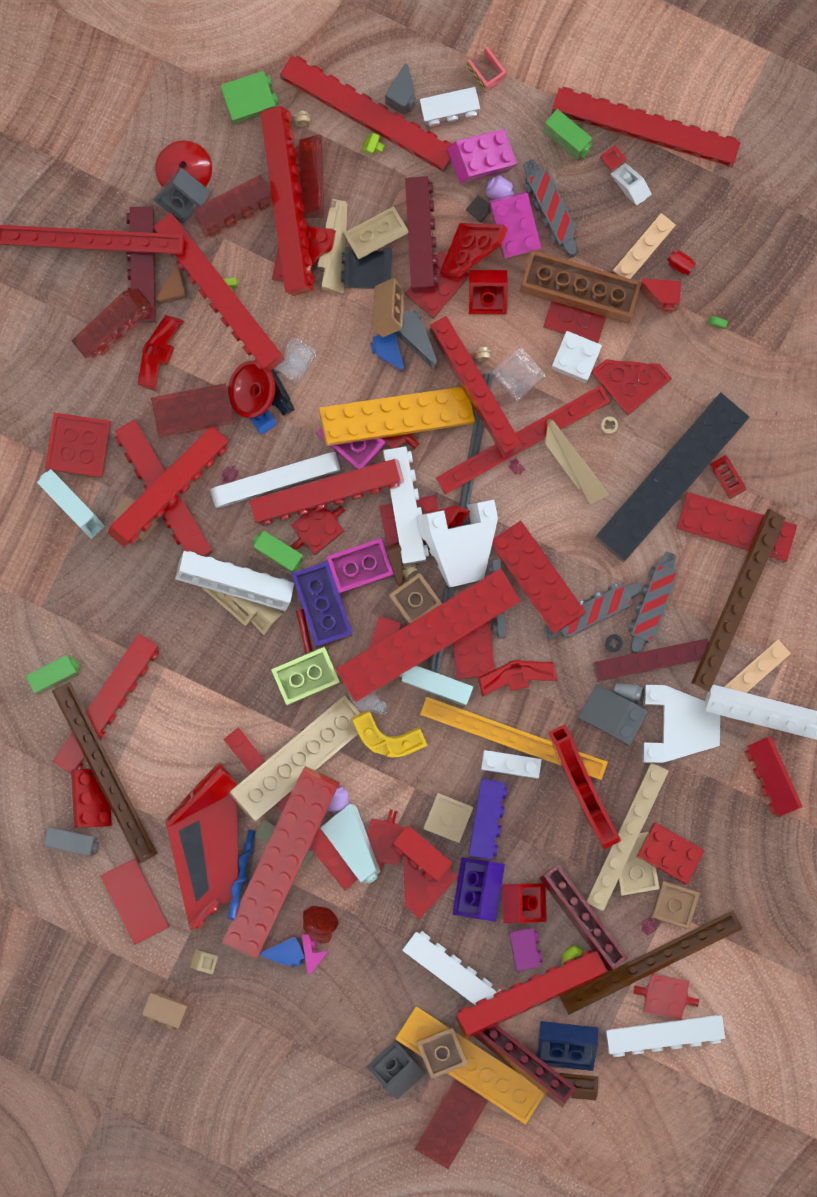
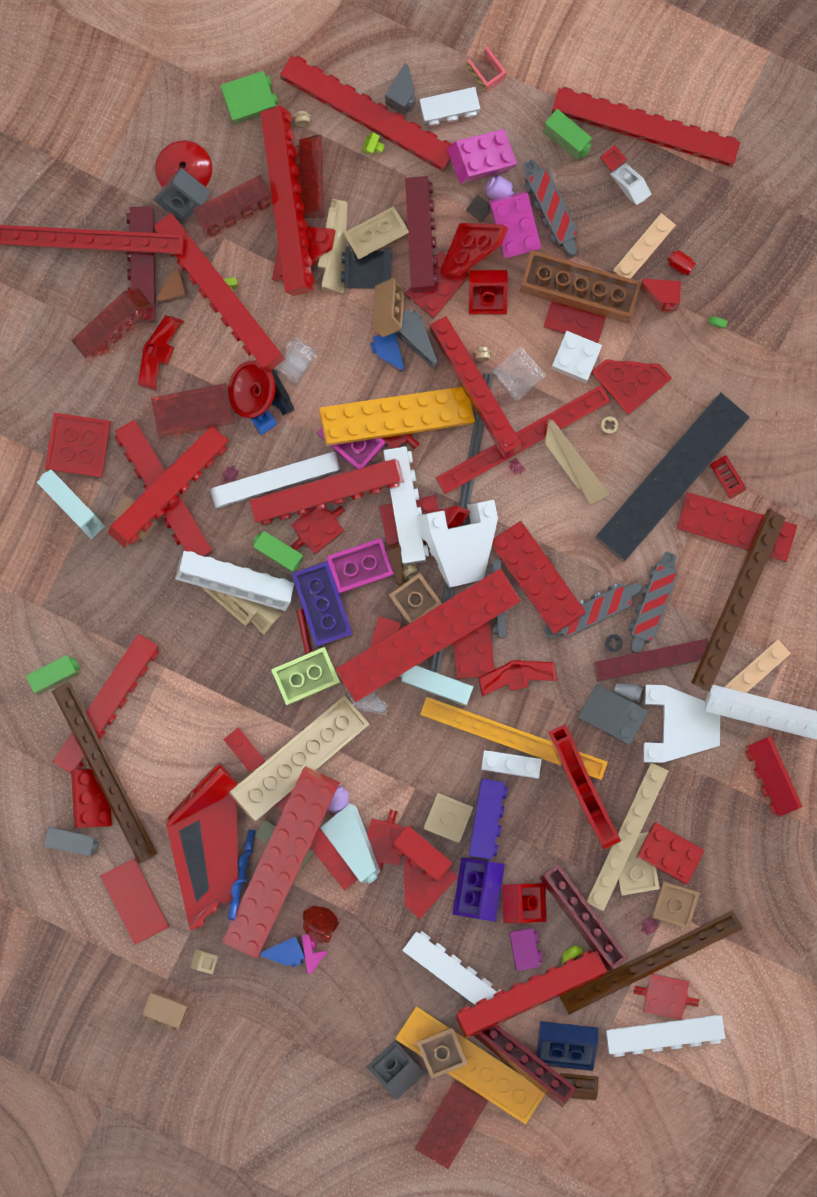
yellow plate [352,710,428,757] -> none

